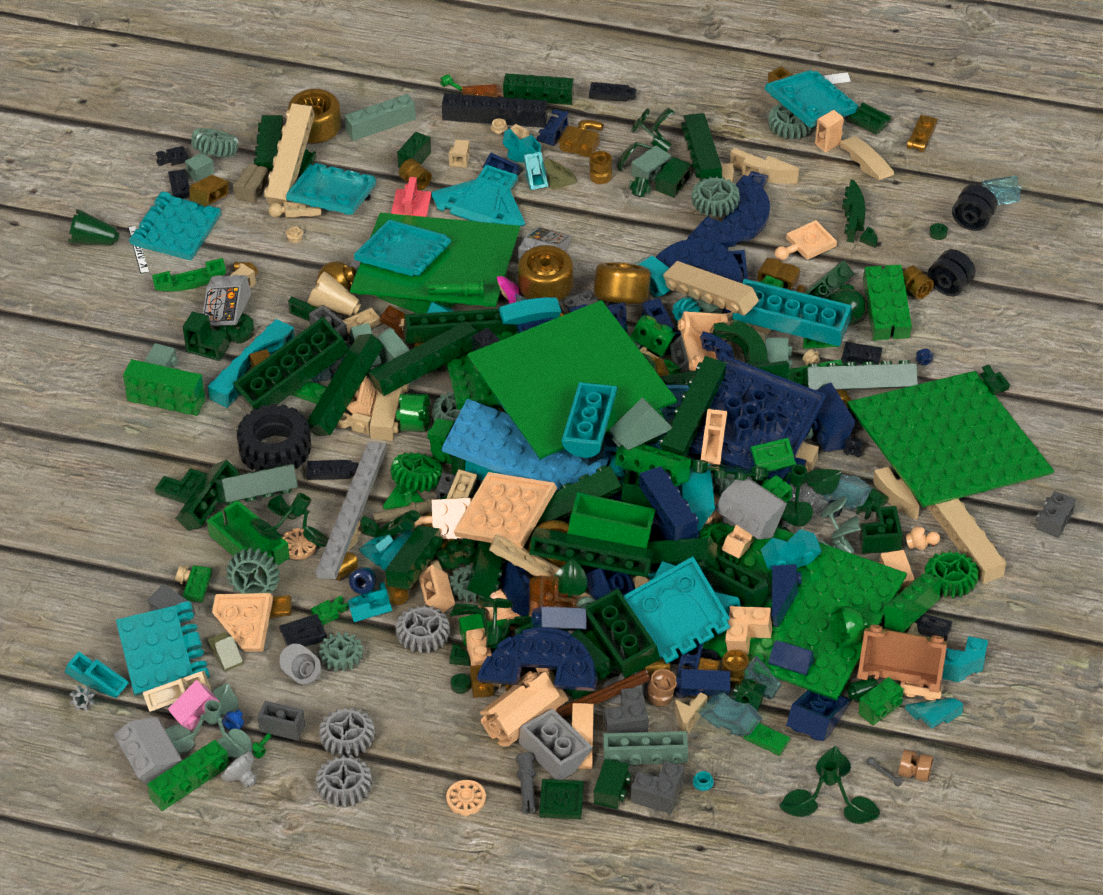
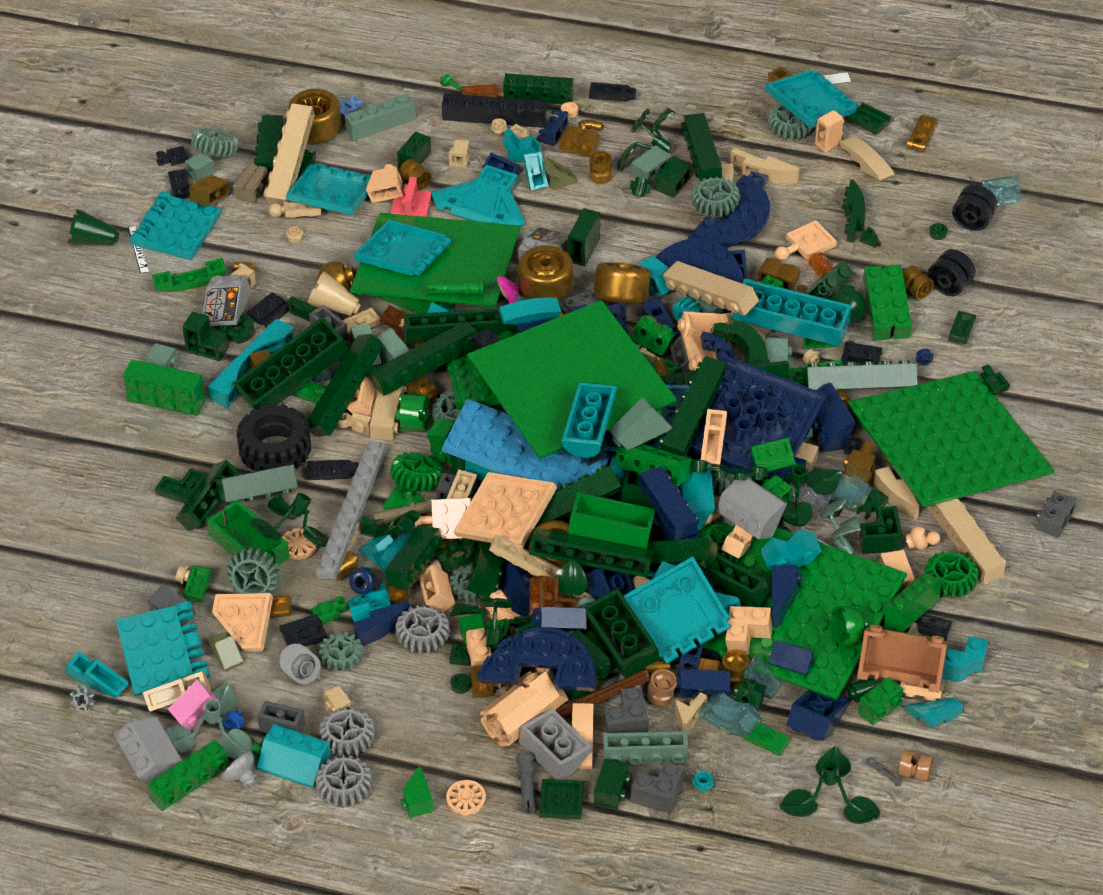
none -> black plate [247,292,289,328]
none -> teal slope [257,724,331,789]
none -> tan brick [323,686,352,713]
none -> medium blue plate [339,94,364,120]
none -> dark blue slope [353,600,409,646]
none -> light nougat torso [366,164,404,203]
none -> green slope [400,767,434,818]
none -> pearl gold brick [407,376,437,407]
none -> light nougat tile [561,102,578,118]
none -> dark green brick [568,208,600,267]
none -> clear orange brick [808,252,833,277]
none -> pearl gold brick [843,441,875,495]
none -> dark green plate [948,311,976,344]

